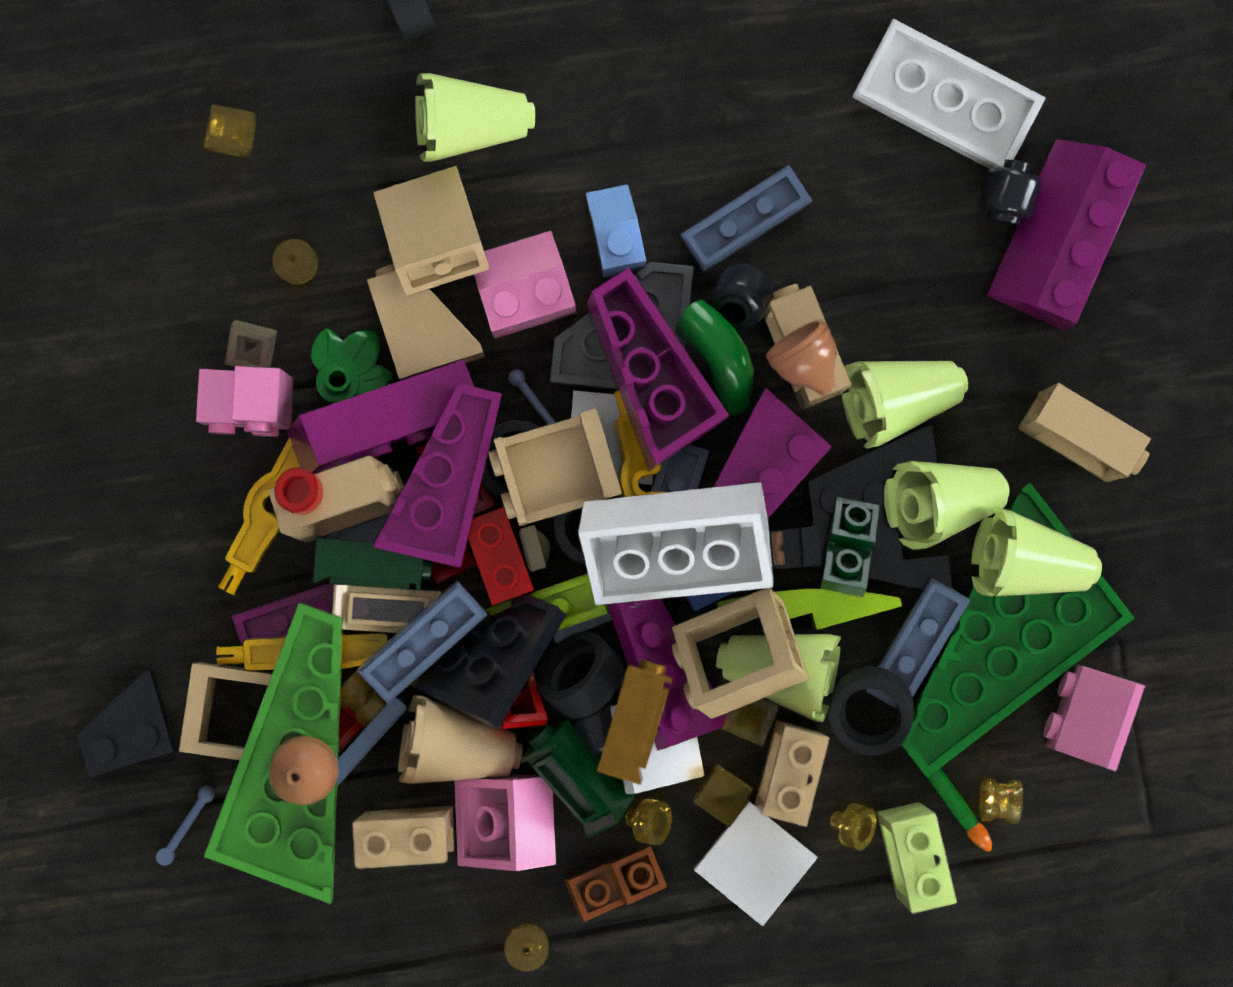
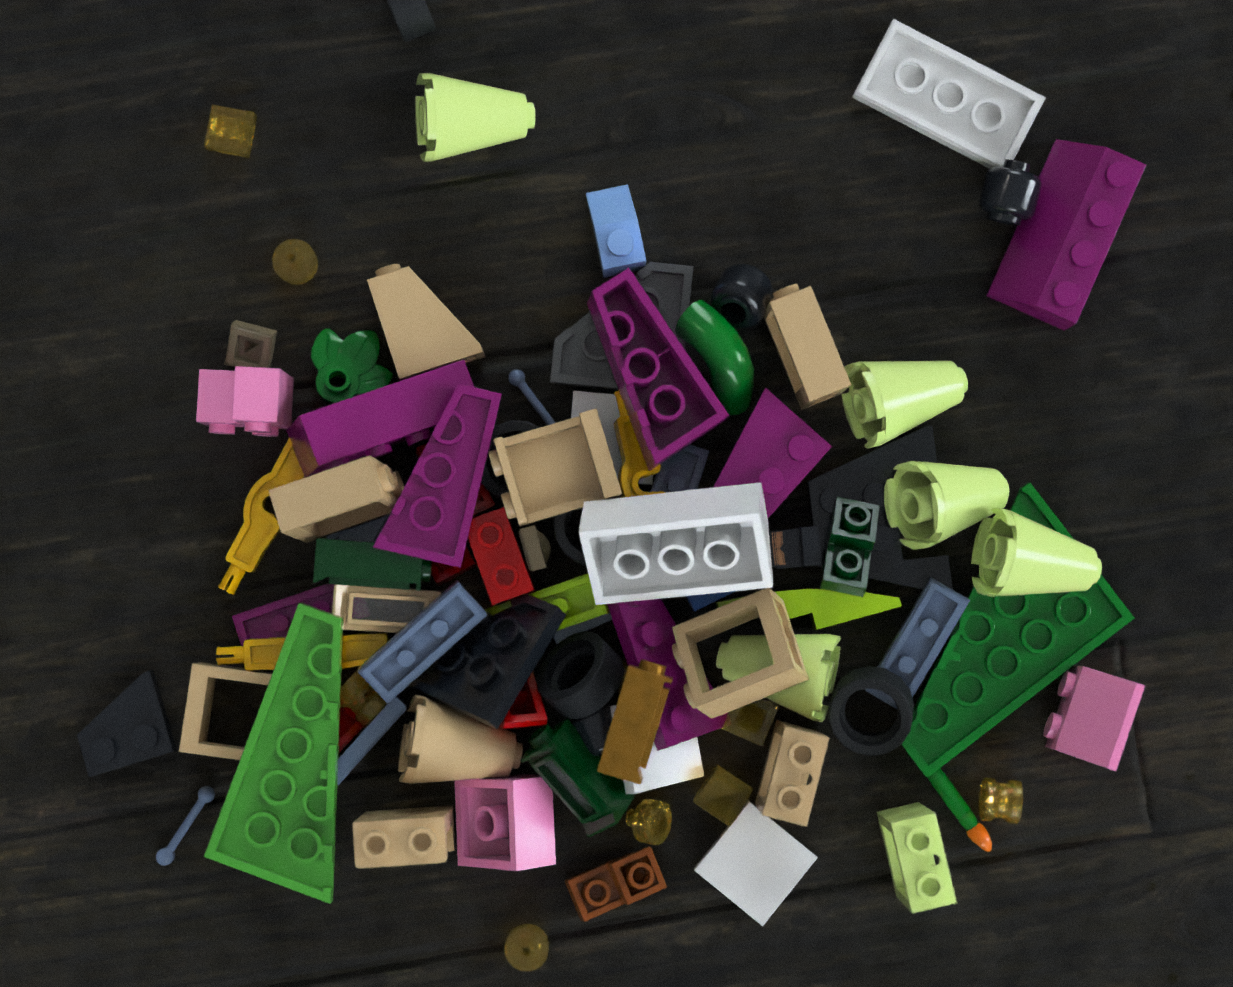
nougat helmet [269,736,339,805] -> none
red tile [274,467,323,515] -> none
tan panel [373,166,490,296] -> none
bright pink slope [474,231,577,338] -> none
sand blue tile [680,165,812,273] -> none
nougat helmet [766,319,837,396] -> none
clear yellow tile [830,803,876,851] -> none
tan window [1018,383,1151,482] -> none

